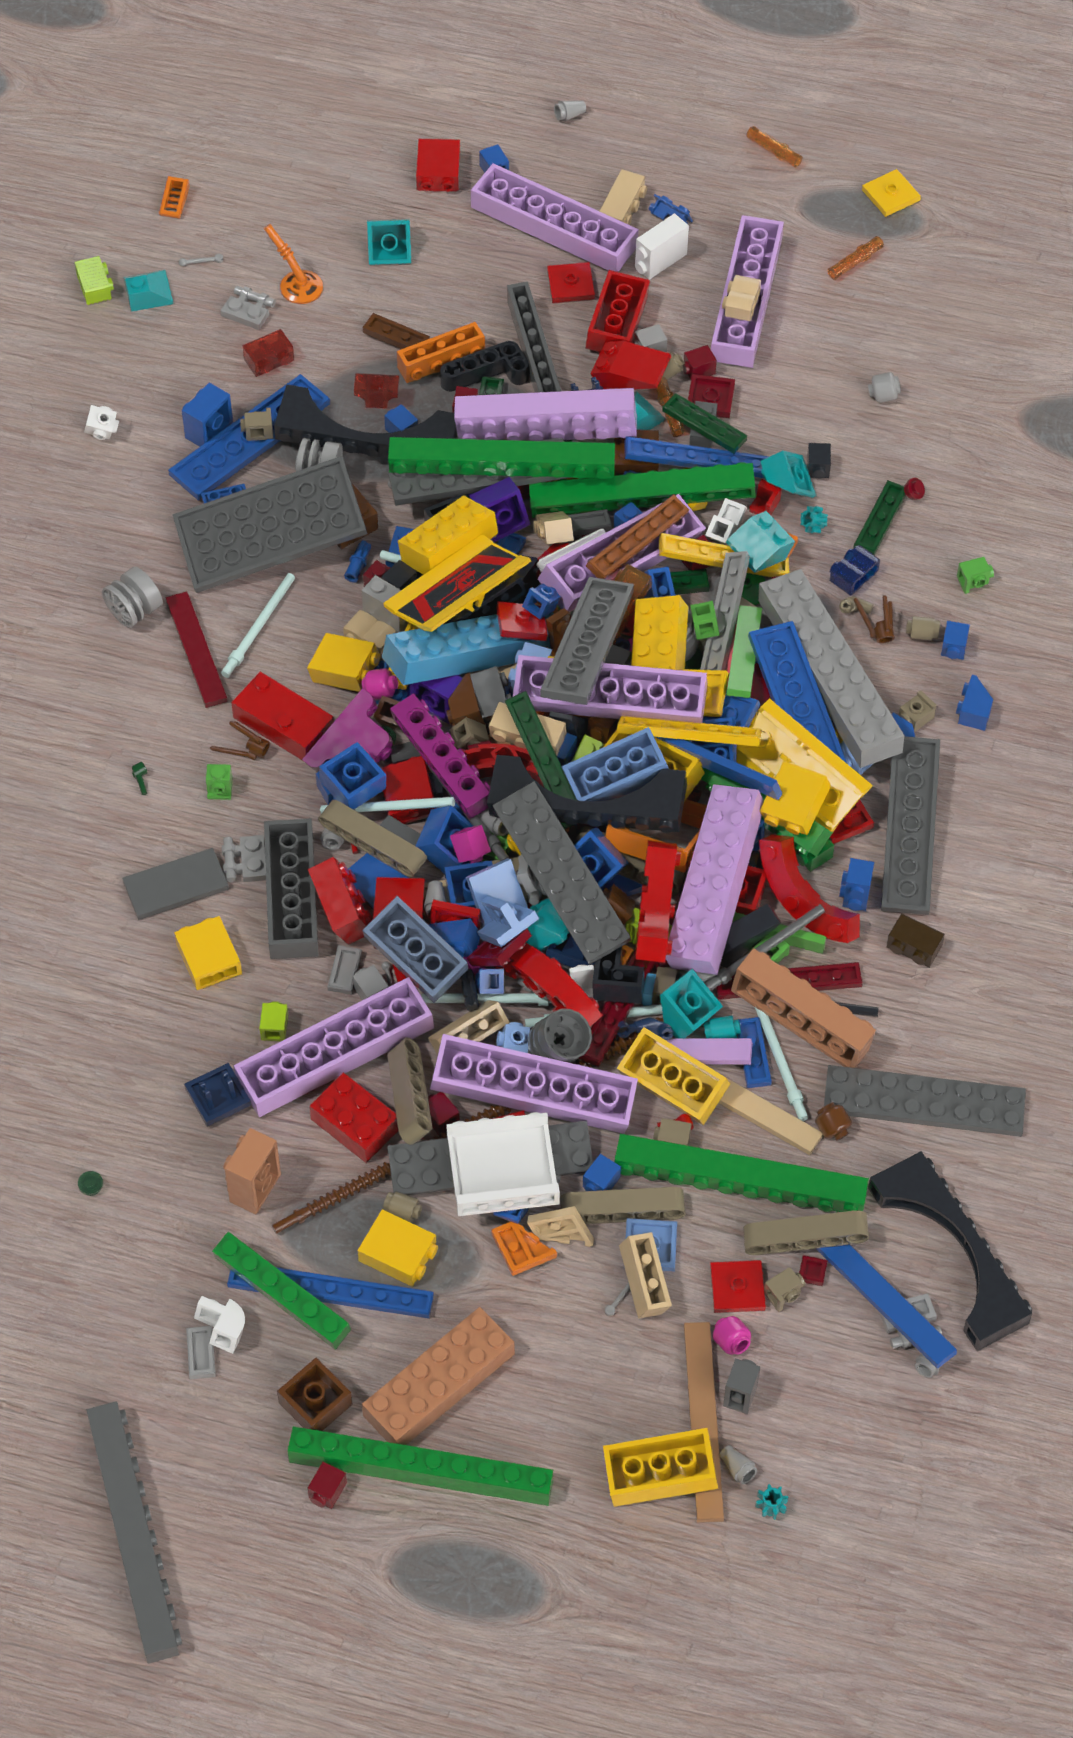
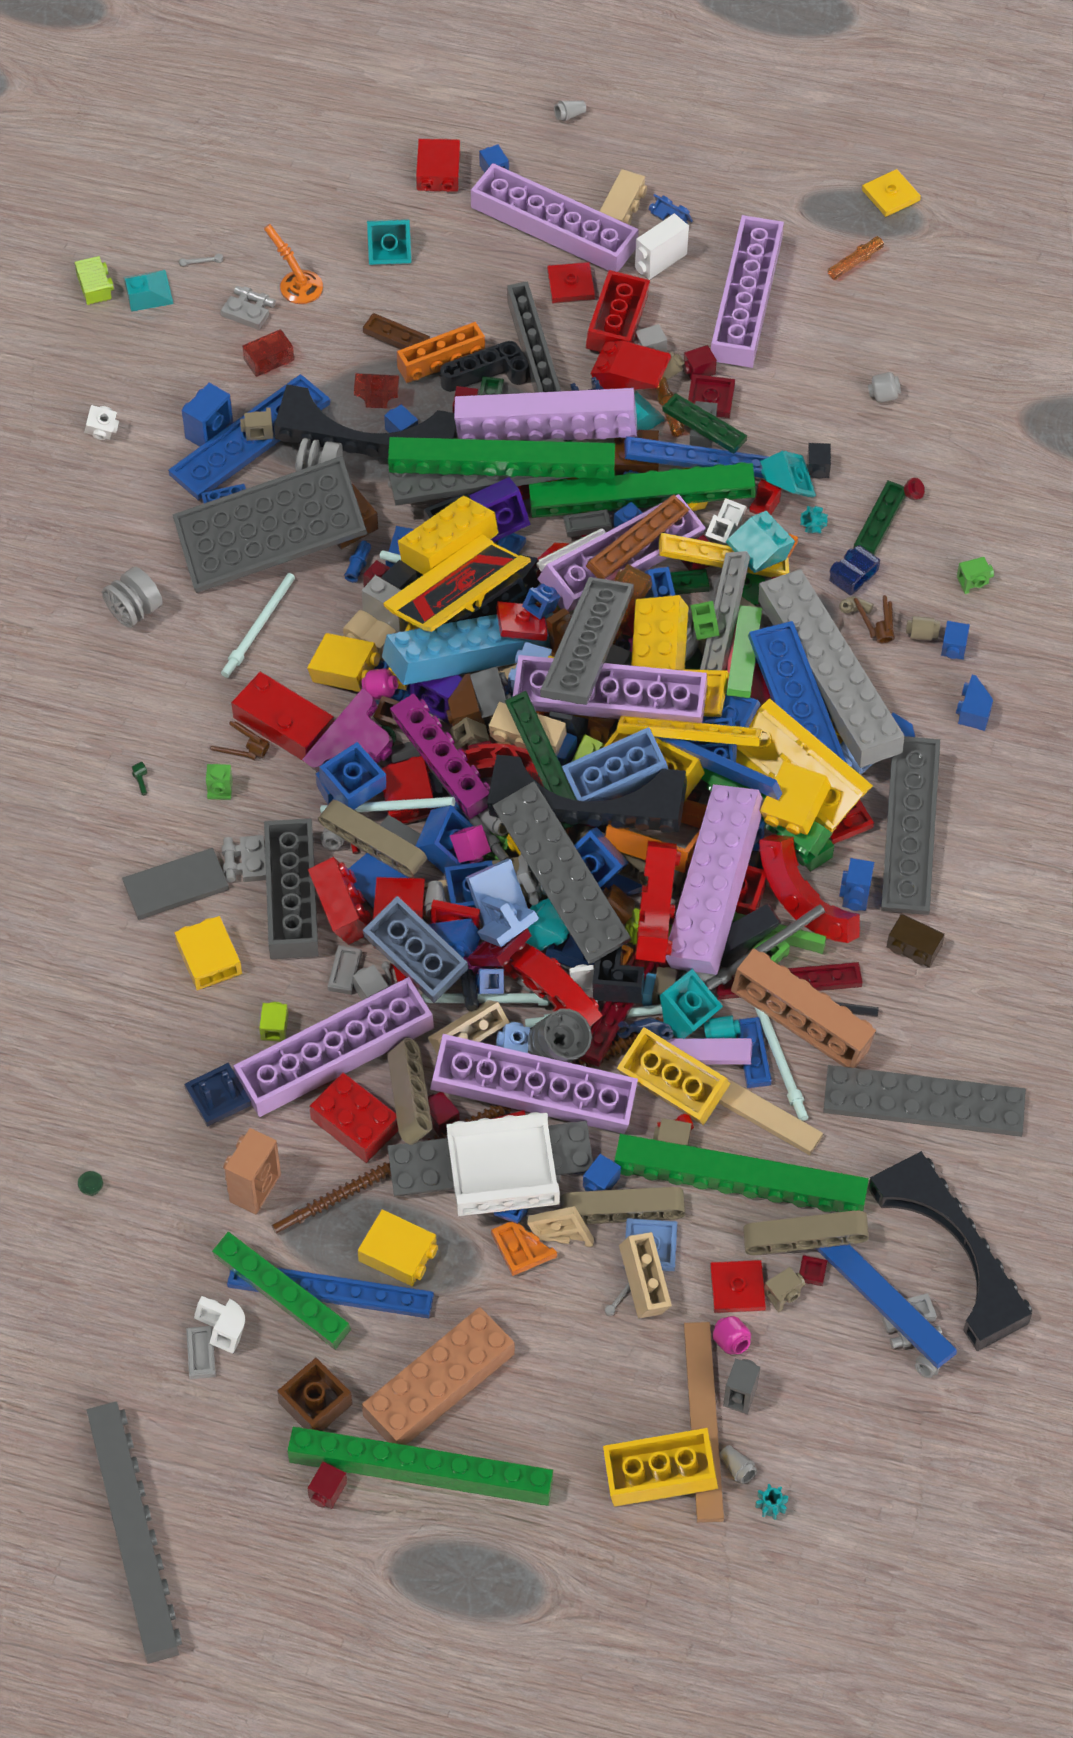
orange slope [159,176,190,219] -> none
dark red tile [165,591,228,708] -> none
dark tan brick [383,1191,422,1223] -> none
tan brick [533,511,574,544] -> none
tan brick [722,275,761,321] -> none
clear orange pin [746,126,803,168] -> none
reddish brown head [815,1102,852,1141] -> none
dark tan brick [899,690,937,732] -> none

